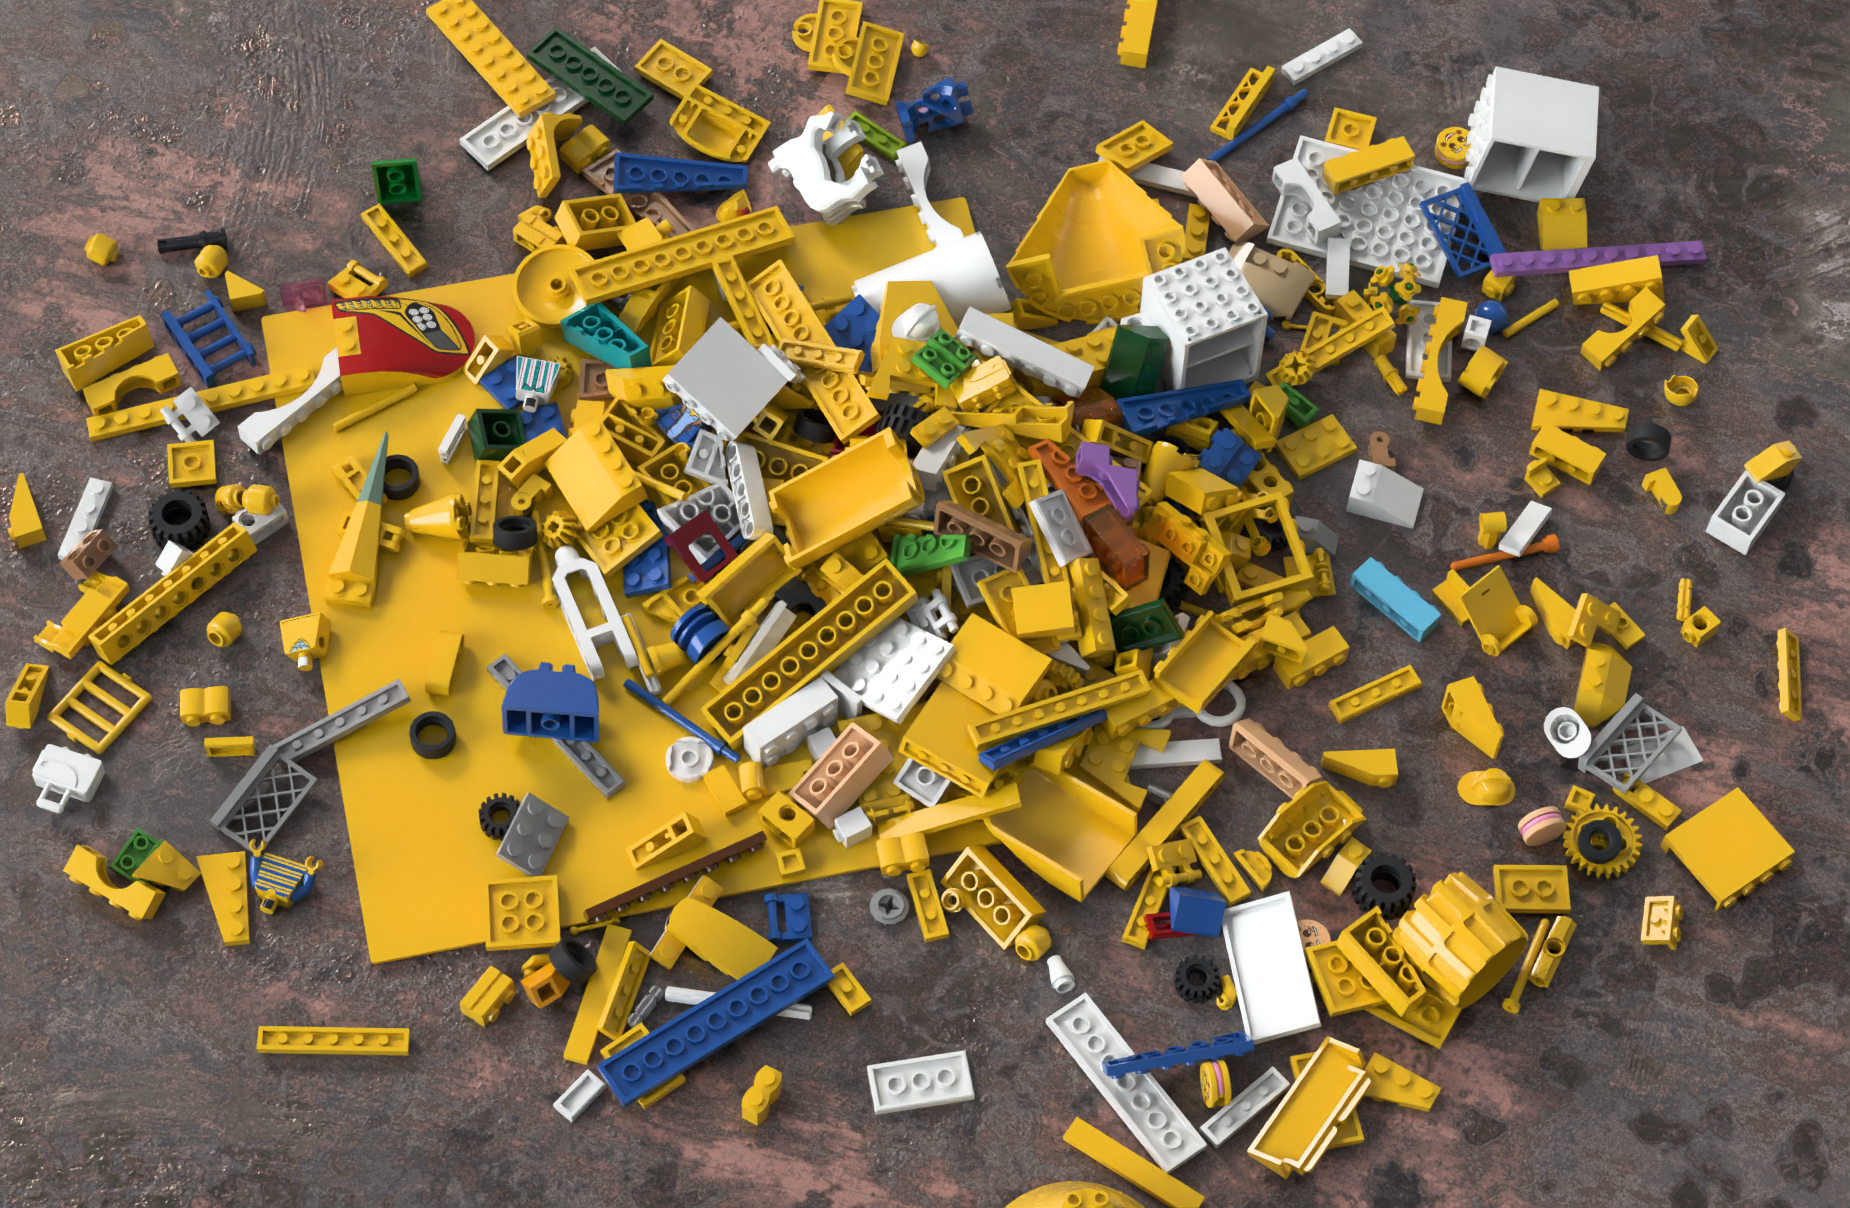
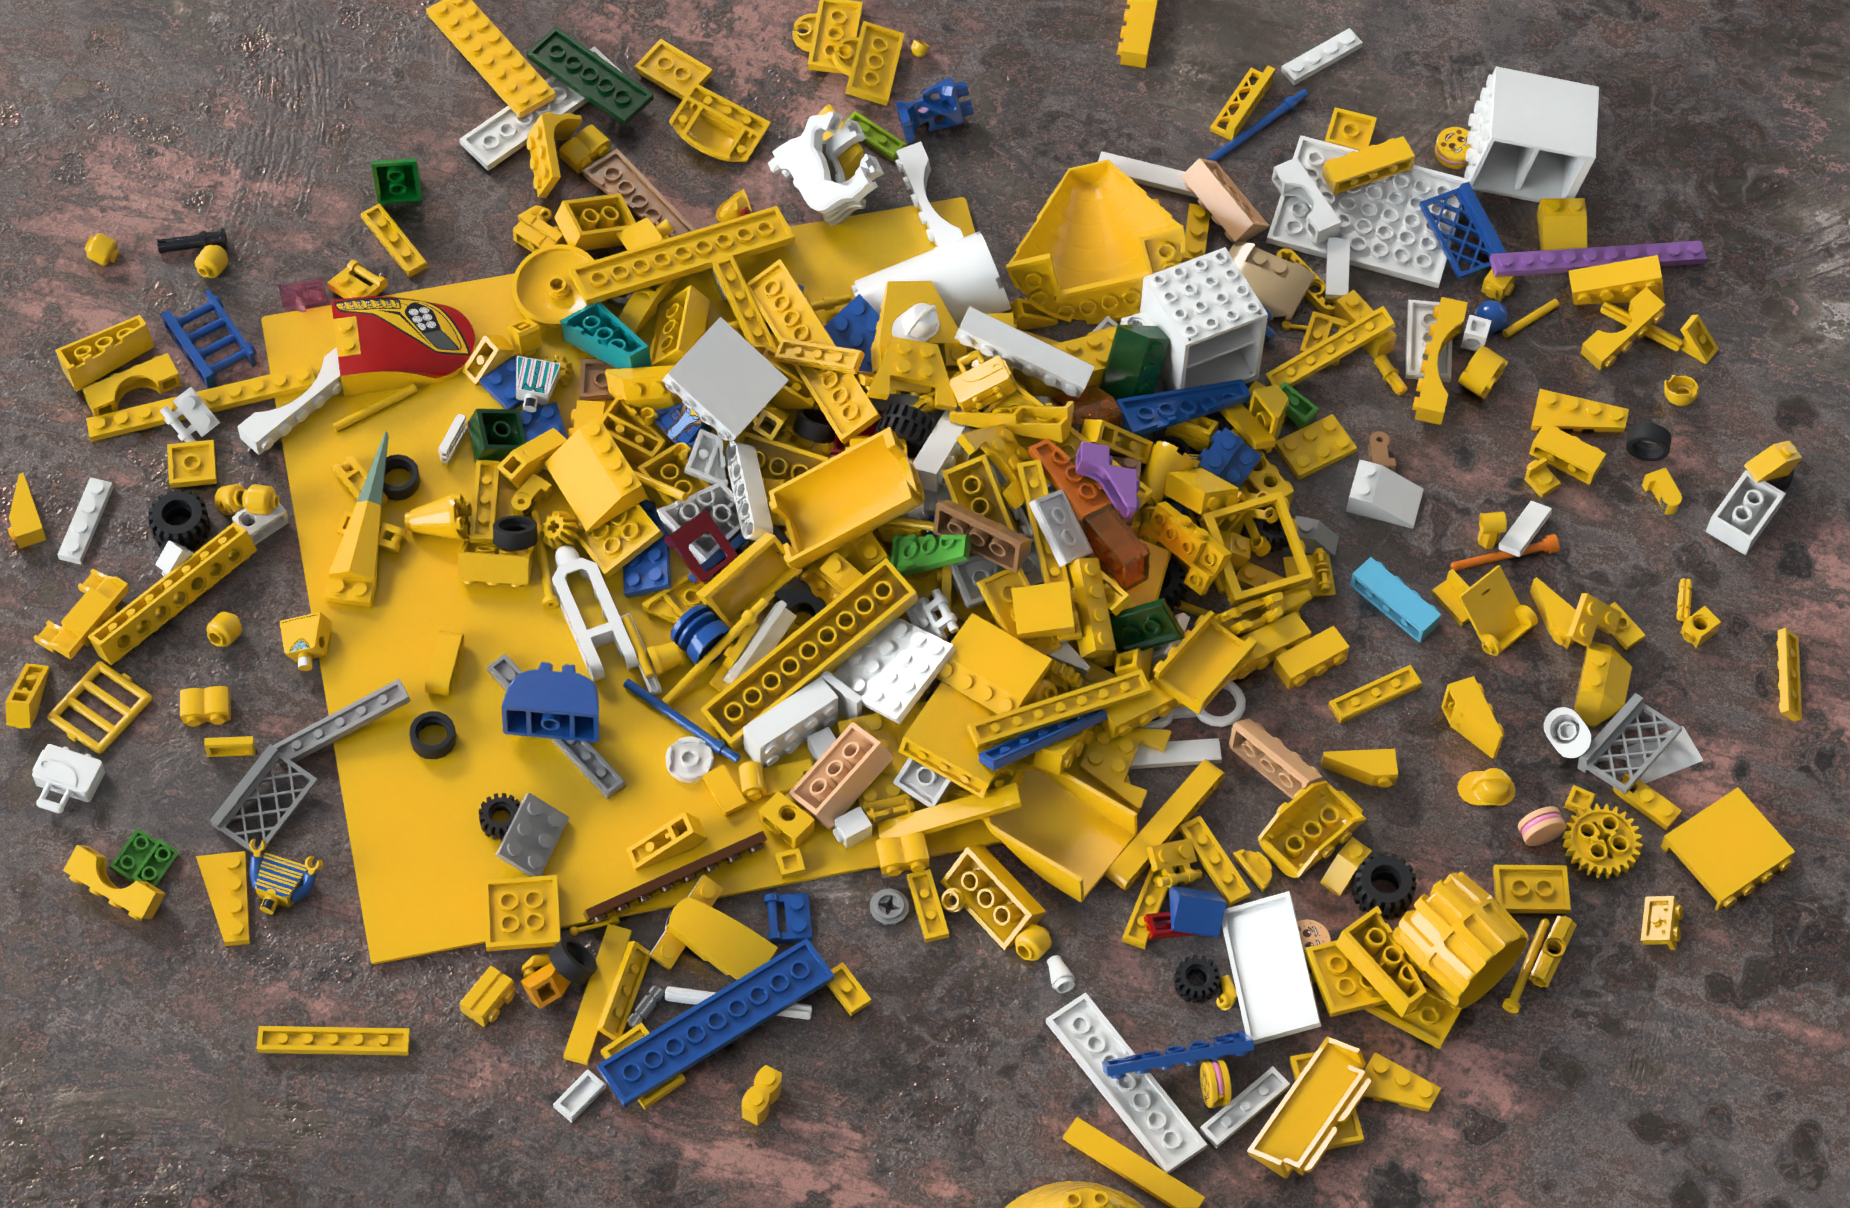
medium nougat brick [60,529,118,580] -> none
yellow wing [132,840,201,892] -> none
yellow slope [225,270,267,312] -> none
blue wing [613,152,747,194] -> none
white plate [758,344,806,384] -> none
white tile [867,1050,975,1115] -> none
yellow plate [910,406,960,449] -> none
bright green slope [911,328,977,389] -> none
yellow plate [1095,120,1173,175] -> none
light grey slope [1146,784,1173,806] -> none
yellow slope [1257,614,1307,664] -> none
yellow gear [1278,350,1315,385] -> none
yellow plant [1361,262,1422,325] -> none
black tyre [1577,820,1622,864] -> none

